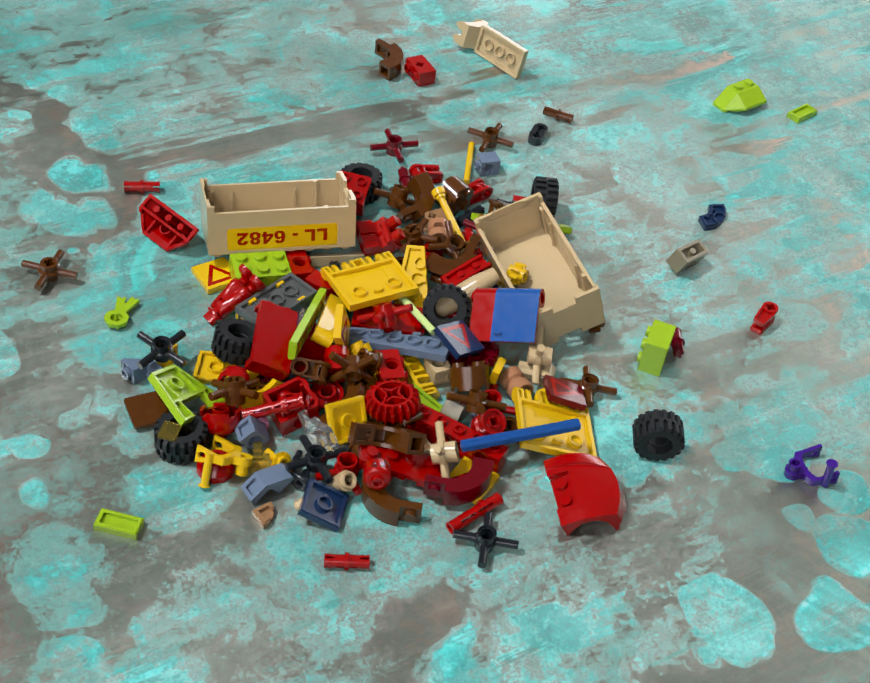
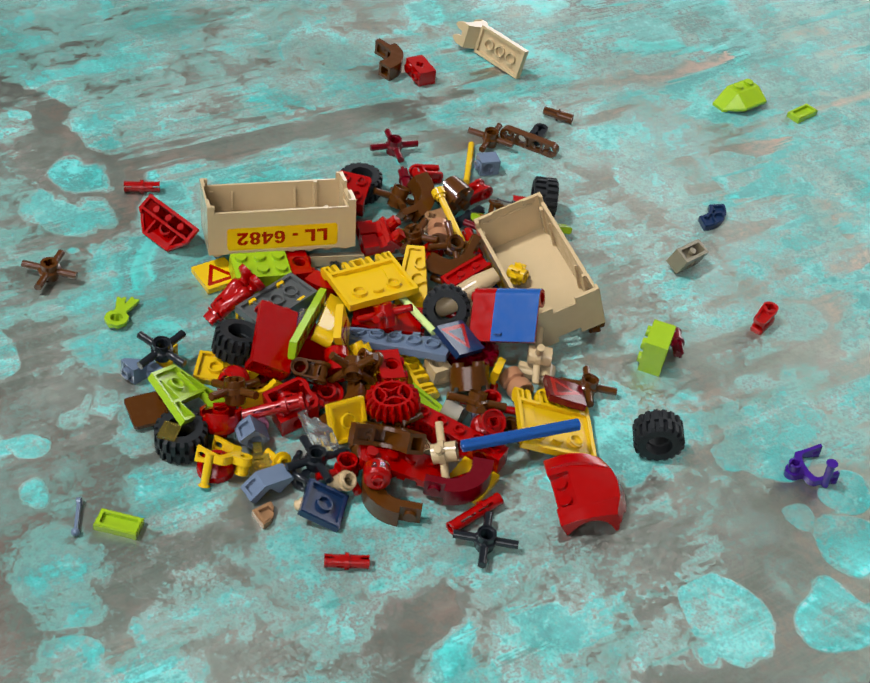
none -> sand blue hinge [71,497,83,536]
none -> reddish brown beam [500,125,559,158]

